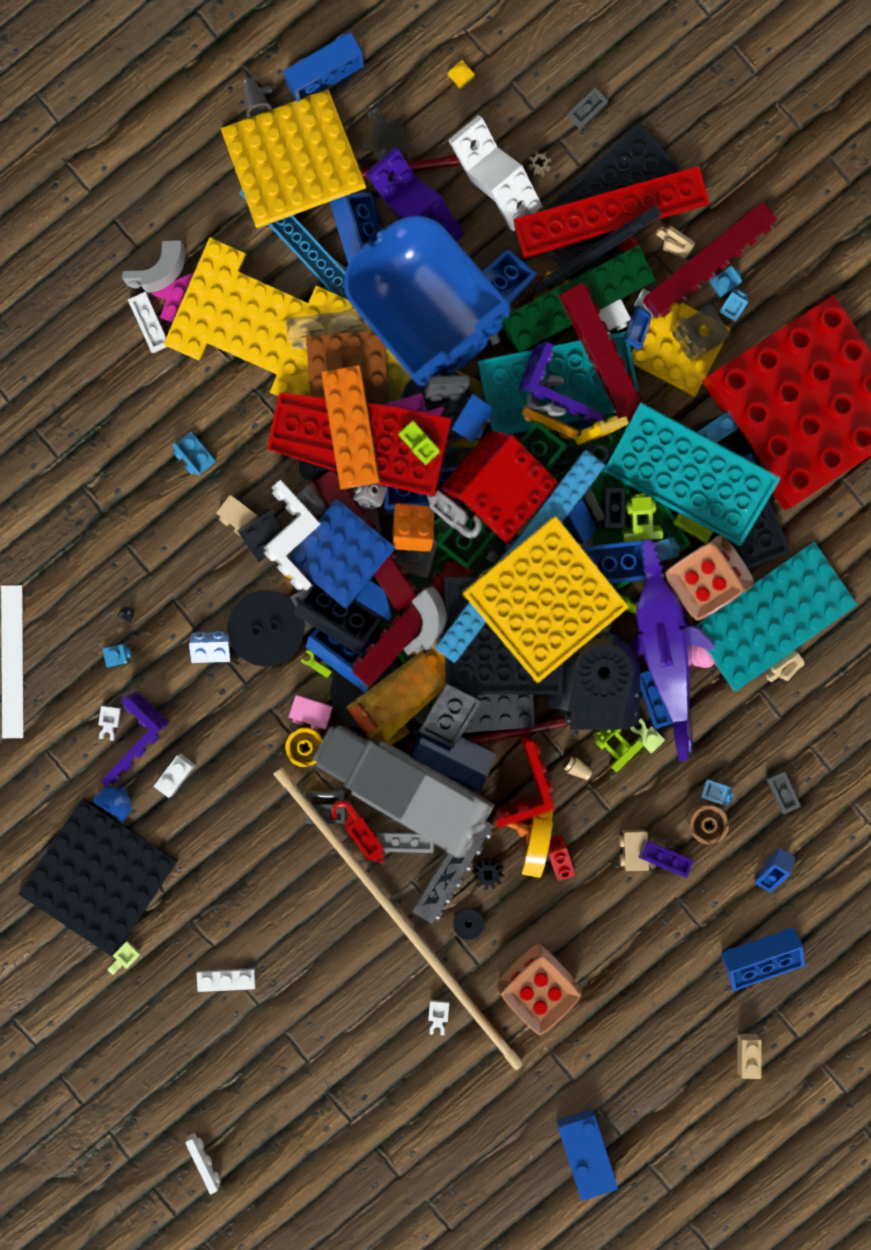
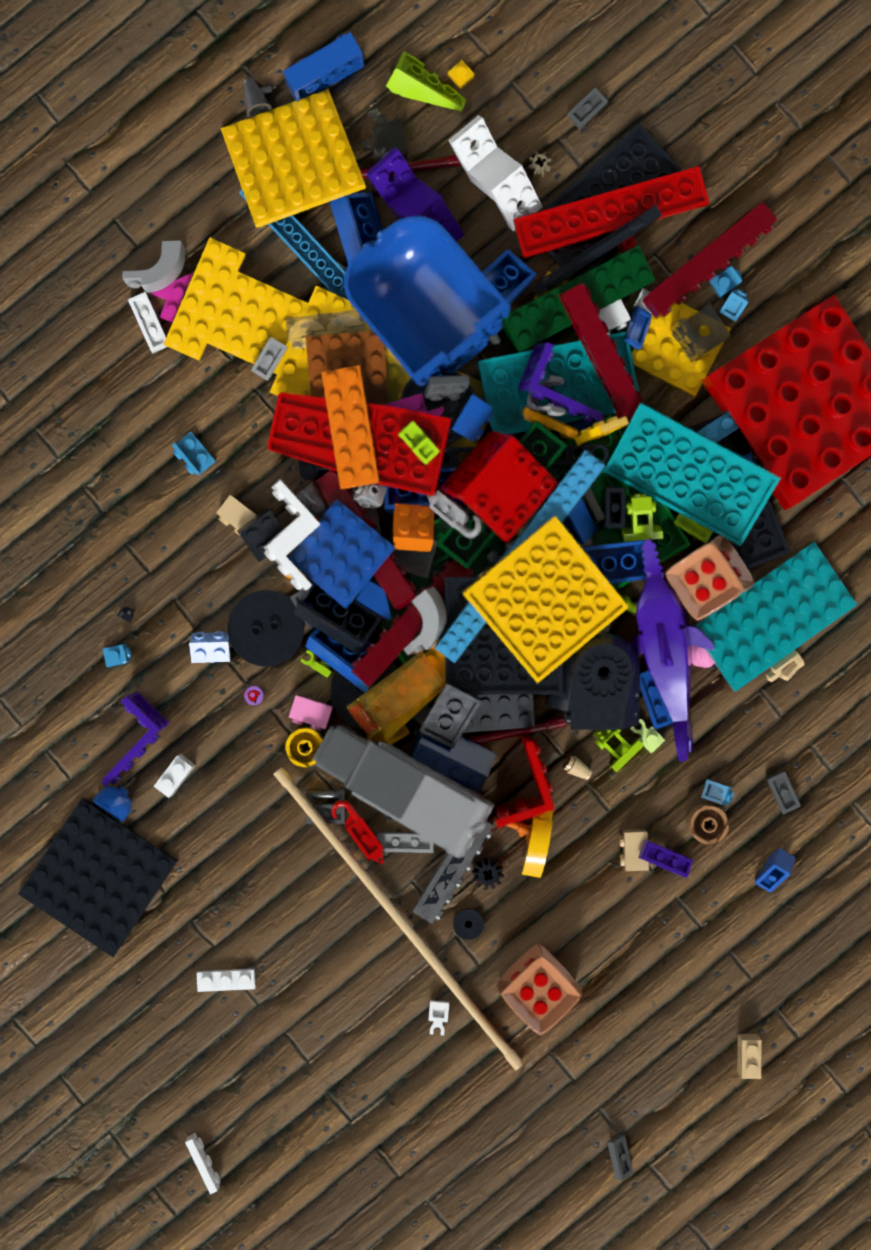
white sticker [1,586,23,738] -> none
white plate [99,706,122,741] -> none
yellowish green plate [108,941,141,975] -> none
red bracket [548,834,575,881] -> none
blue brick [556,1109,618,1201] -> none
dark azure bracket [654,537,680,561] -> none
tan rock [657,226,695,259] -> none
blue slope [721,928,805,991] -> none
none -> medium lavender tile [244,686,264,705]
none -> light grey plate [251,337,288,381]
none -> lime wedge [386,51,466,112]
none -> dark grey plate [607,1135,633,1180]

